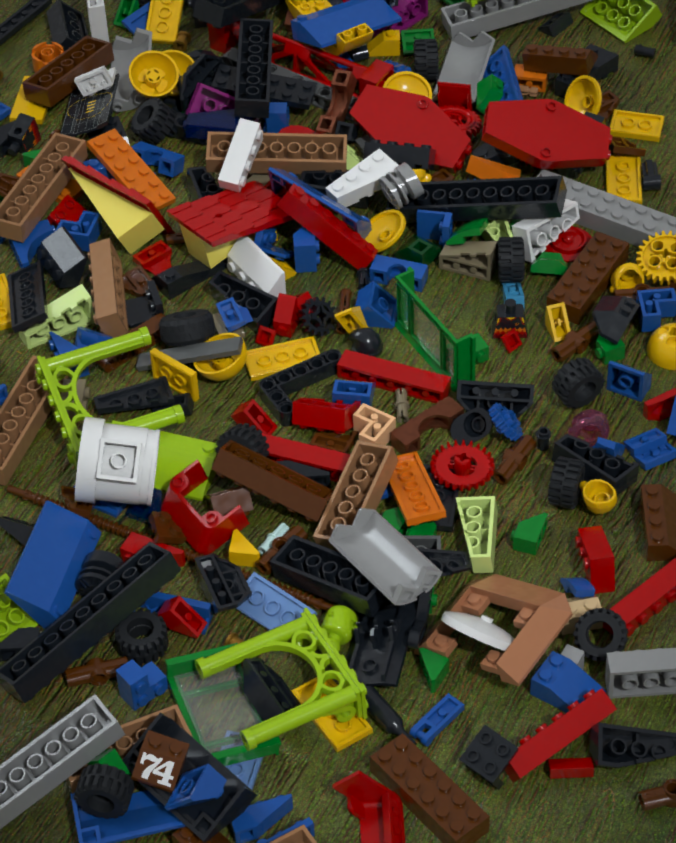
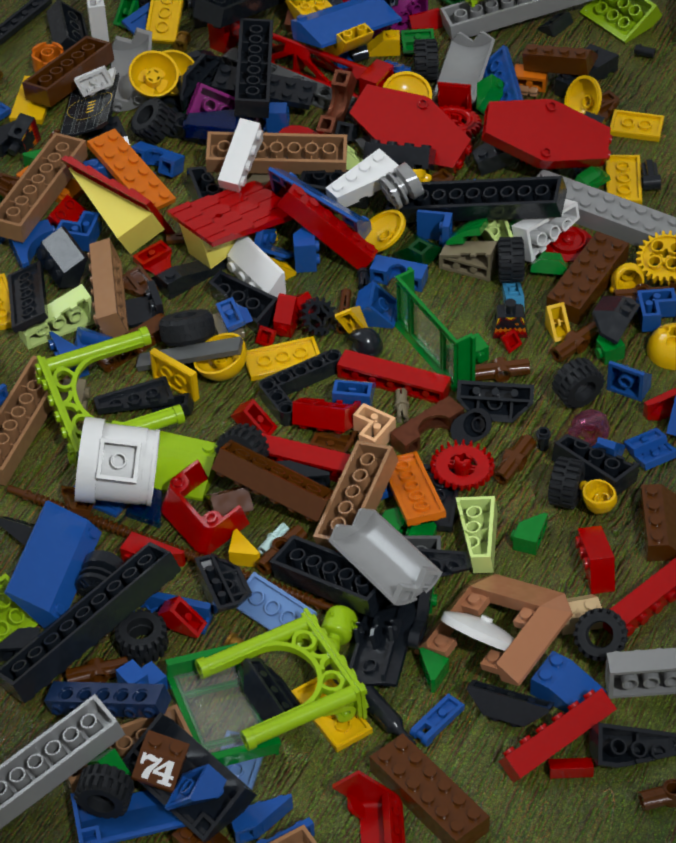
reddish brown wing [148,511,187,544] -> none
black bracket [459,725,519,790] -> none
orange slope [466,155,521,179] -> none
blue gear [488,403,523,441] -> none
blue slope [560,577,595,598] -> none
light grey slope [561,644,585,670] -> none
reddish brown wing [609,136,646,157] -> none
none -> dark blue brick [44,681,172,719]
none -> red slope [408,8,442,30]
none -> black wedge [467,679,555,727]
none -> reddish brown piece [475,357,531,382]
none -> green slope [575,166,611,188]

